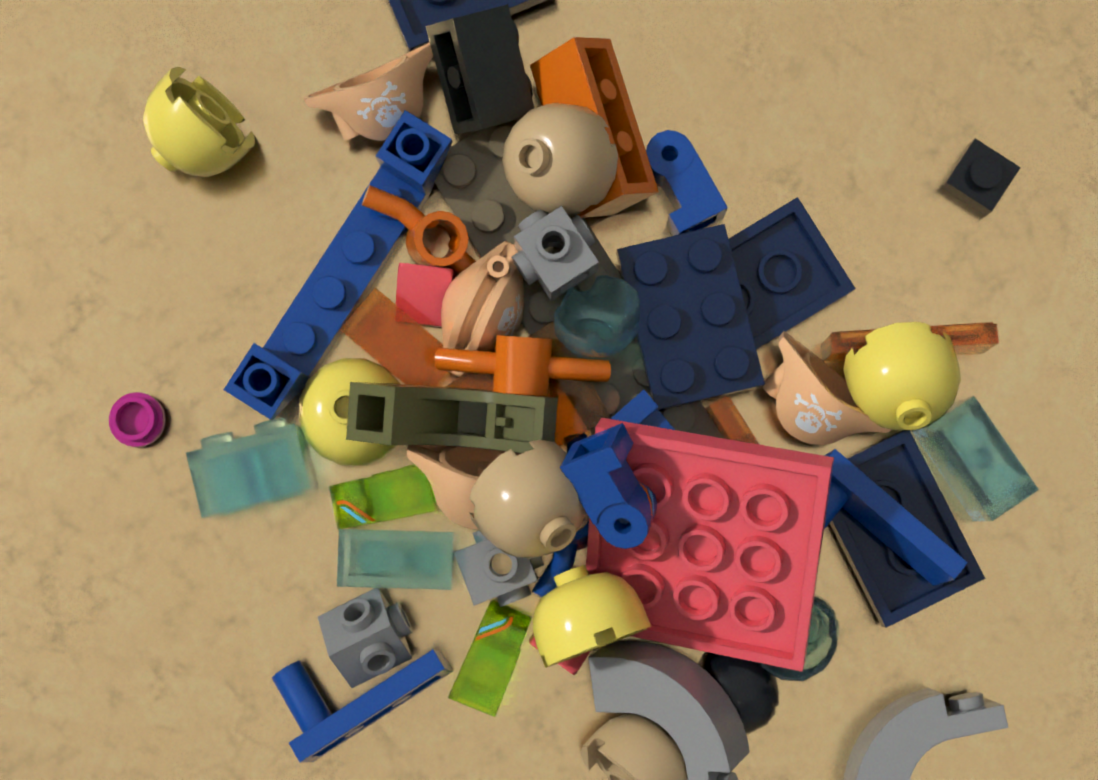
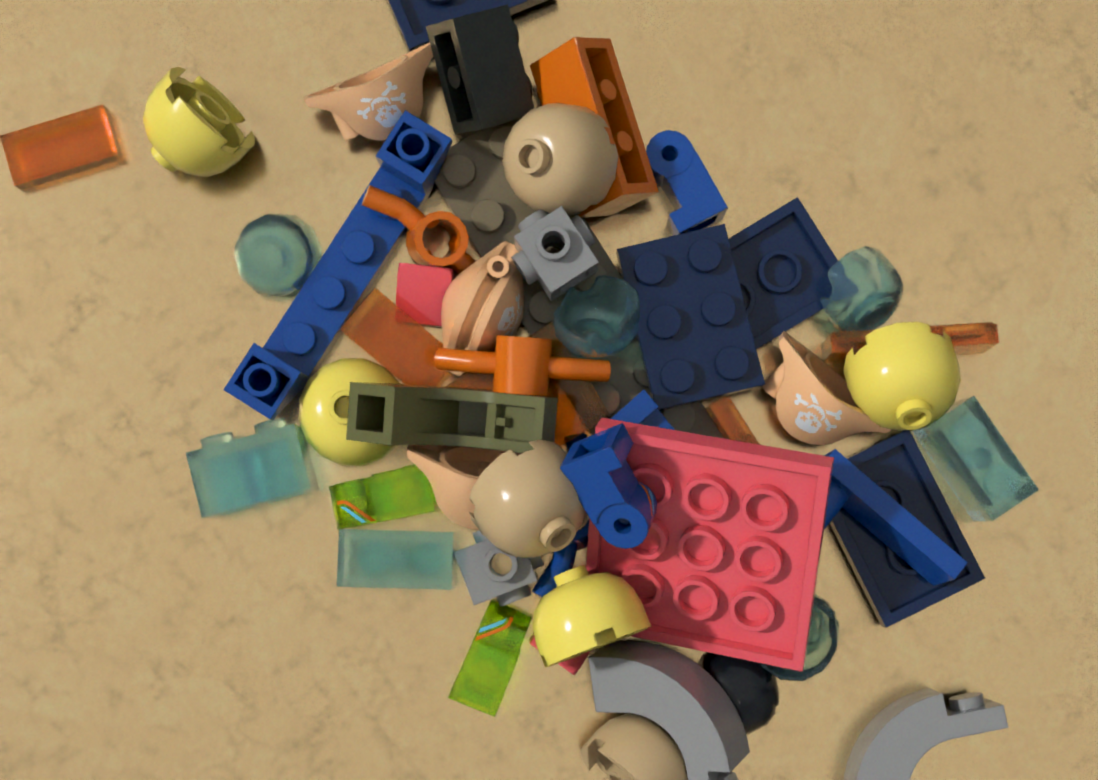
dark pink plate [109,392,165,447] -> none
blue piece [272,649,453,763] -> none
light grey brick [318,587,413,688] -> none
black plate [941,138,1021,216] -> none
none -> clear orange tile [0,104,123,190]
none -> clear light blue hair [234,213,321,297]
none -> clear light blue hair [820,246,904,335]

